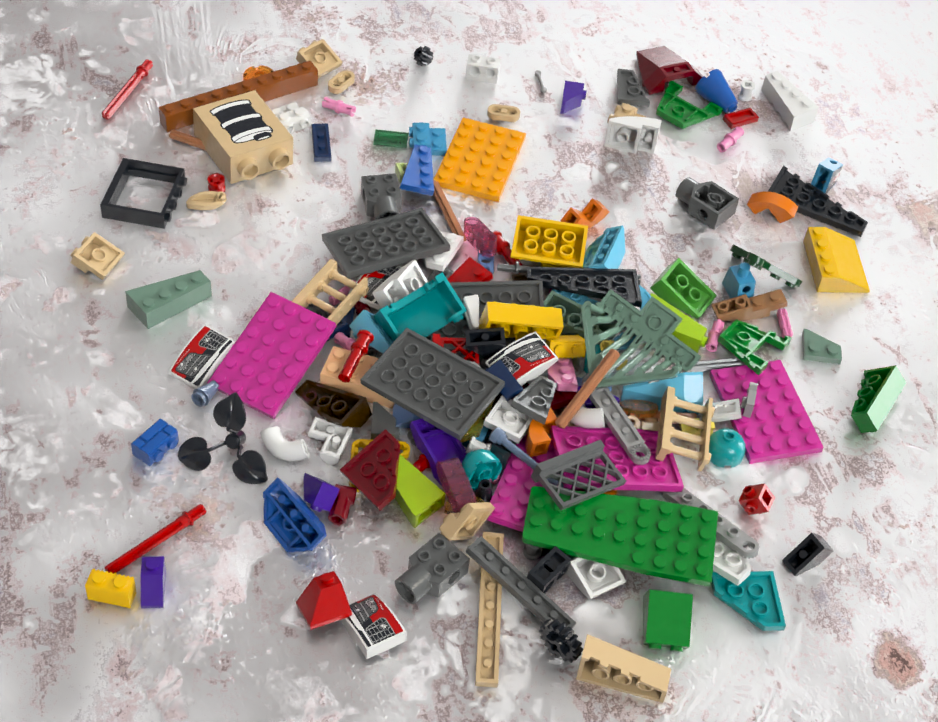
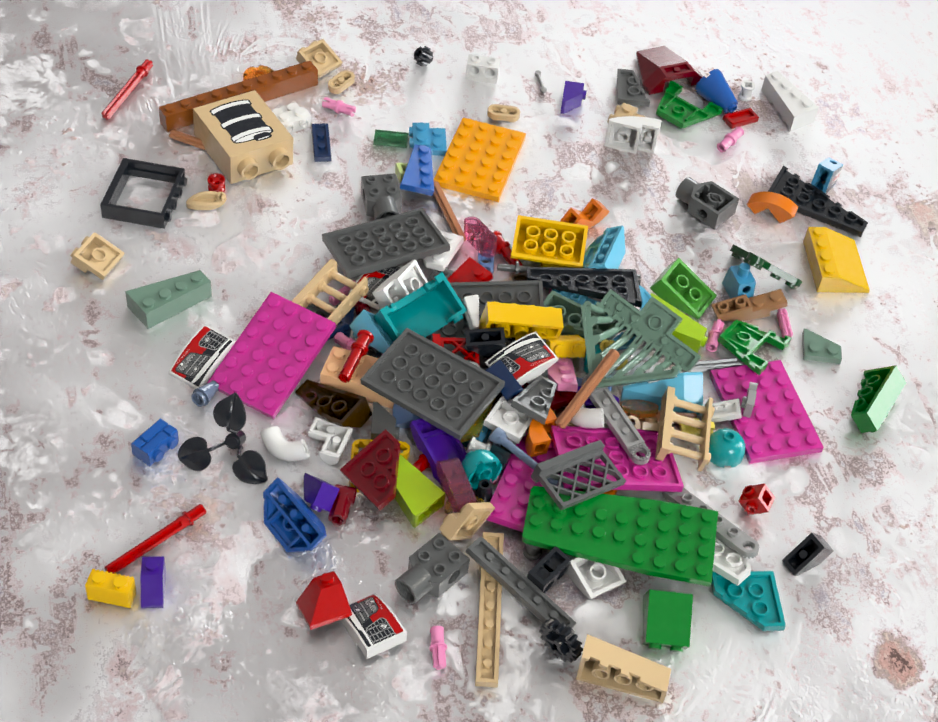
none -> bright pink axle [429,626,447,670]

